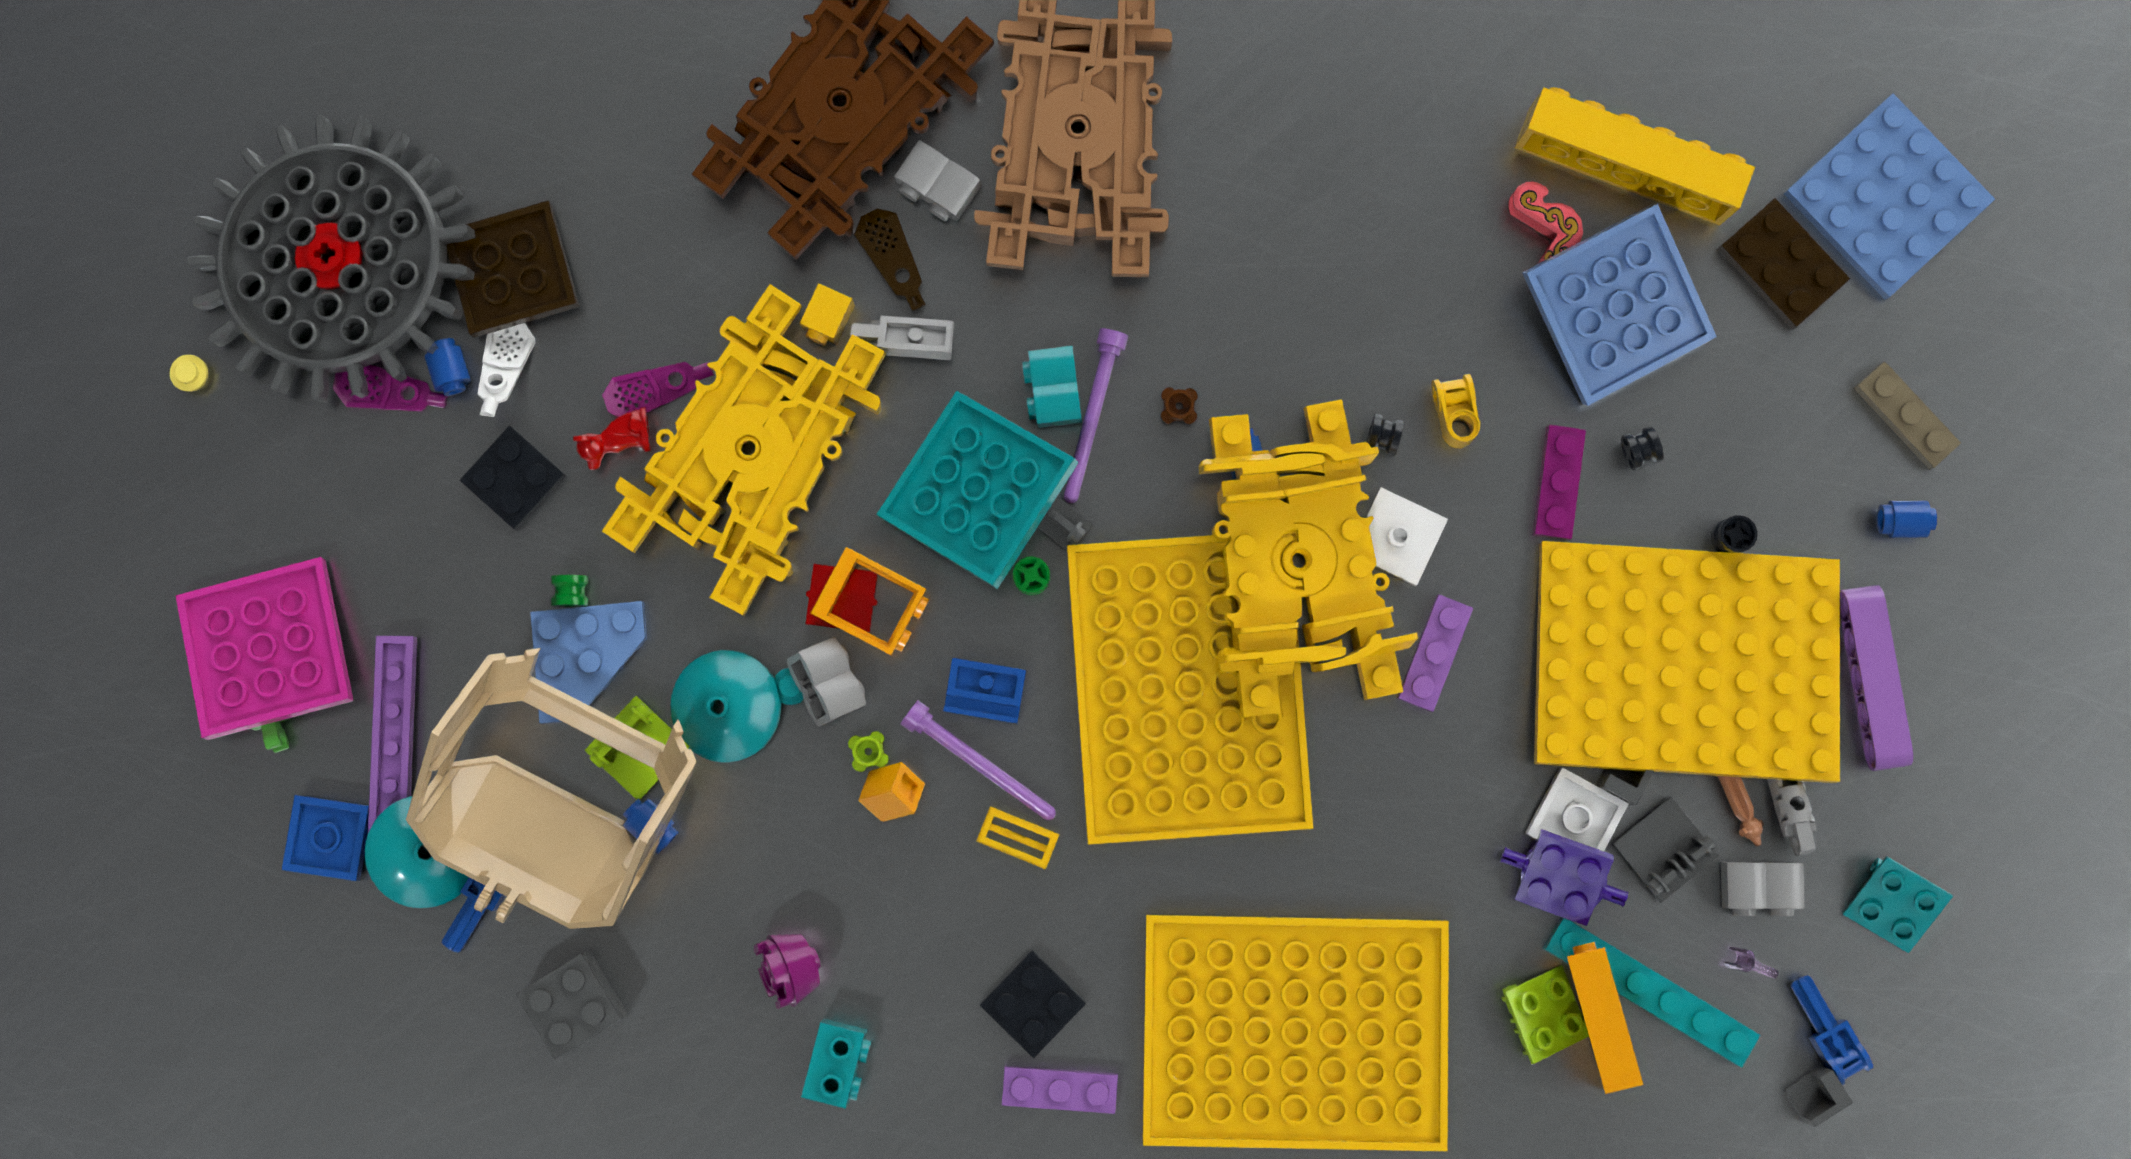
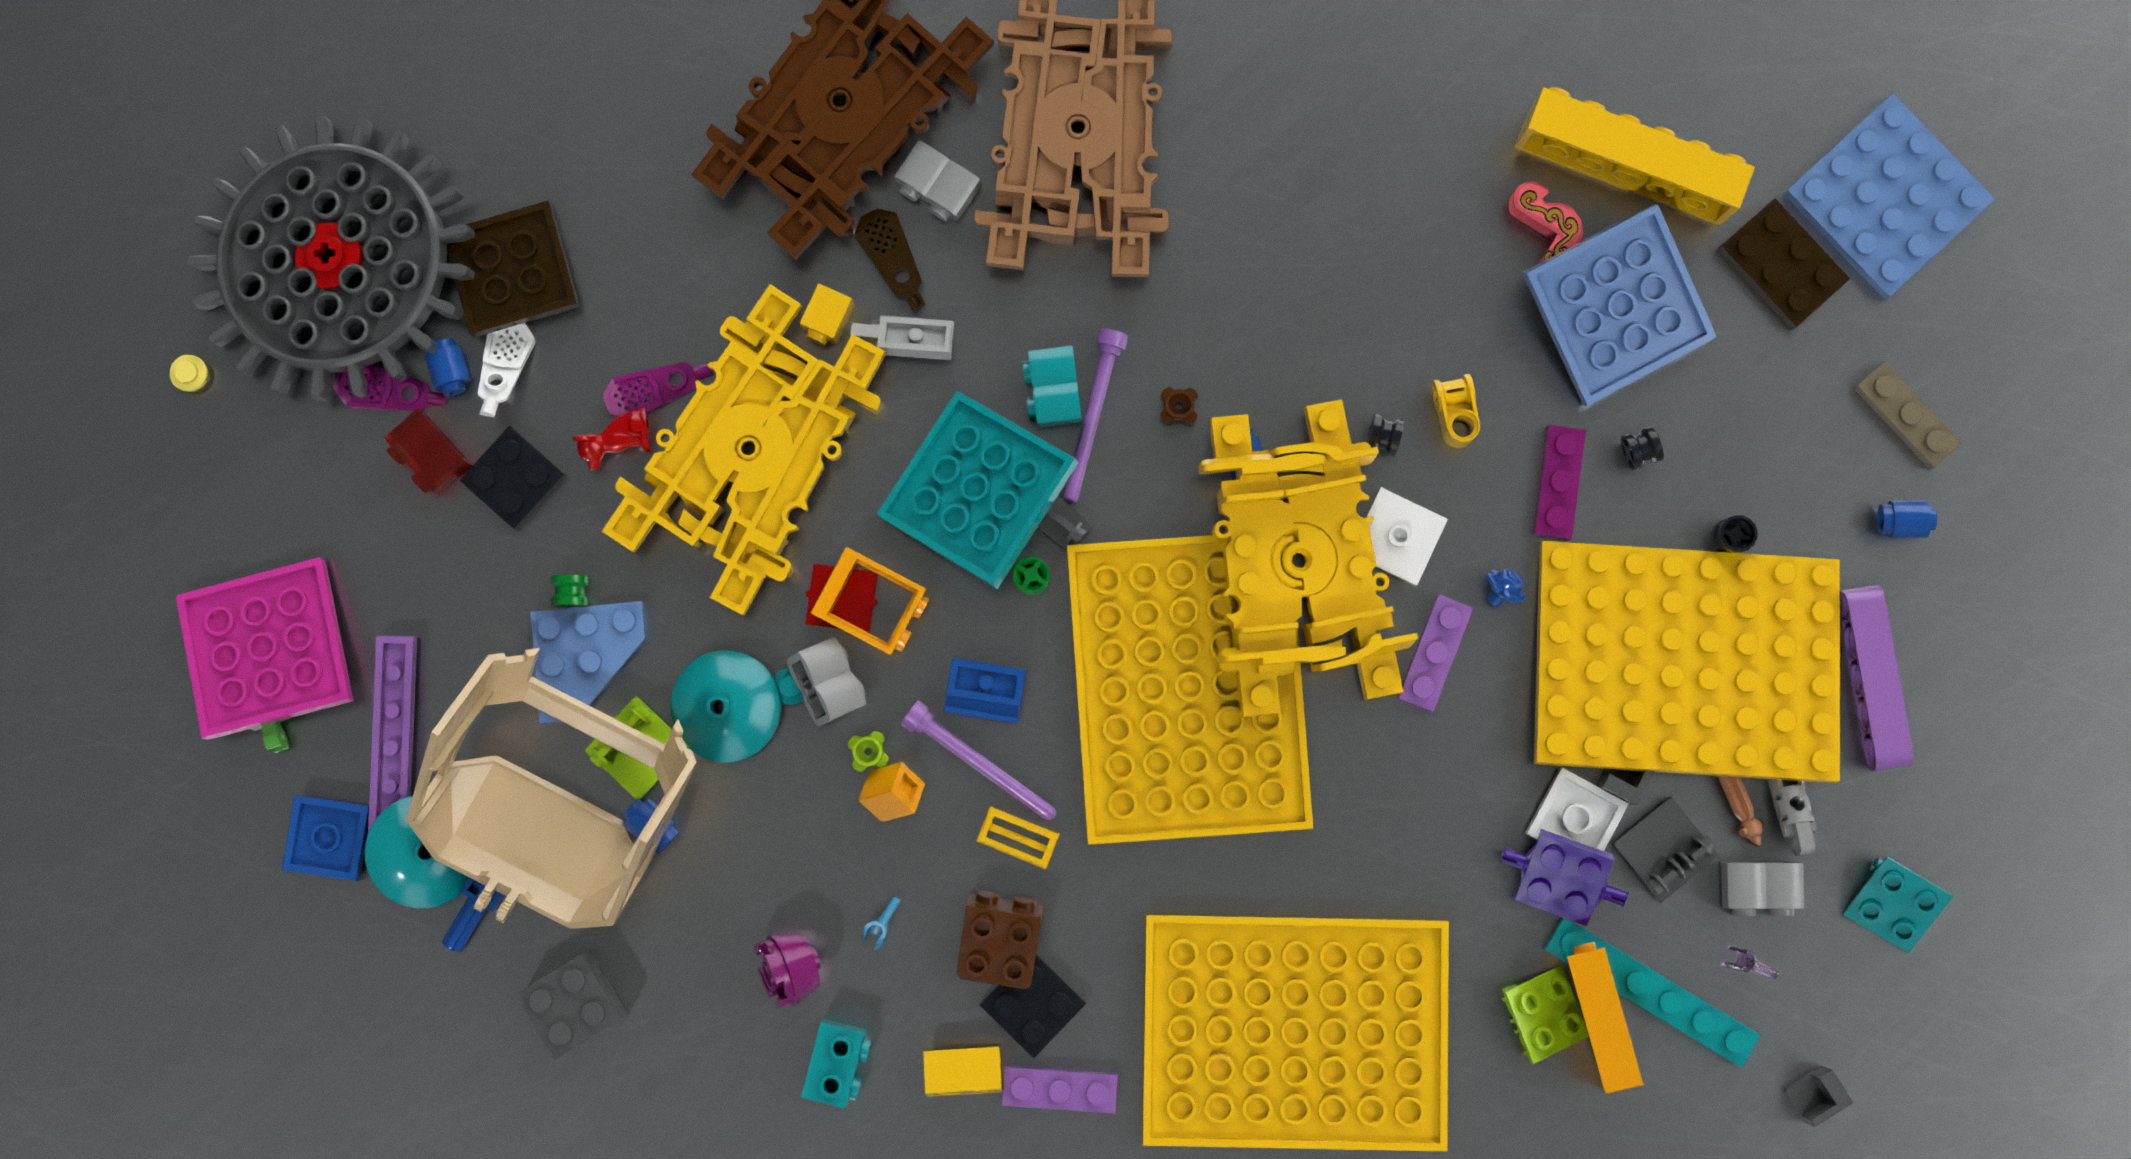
blue connector [1791,975,1874,1085] -> none
none -> clear red brick [384,408,473,496]
none -> dark azure hand [862,897,901,950]
none -> yellow hinge [923,1047,1003,1097]
none -> reddish brown bracket [956,890,1044,989]
none -> blue plant [1486,568,1526,607]

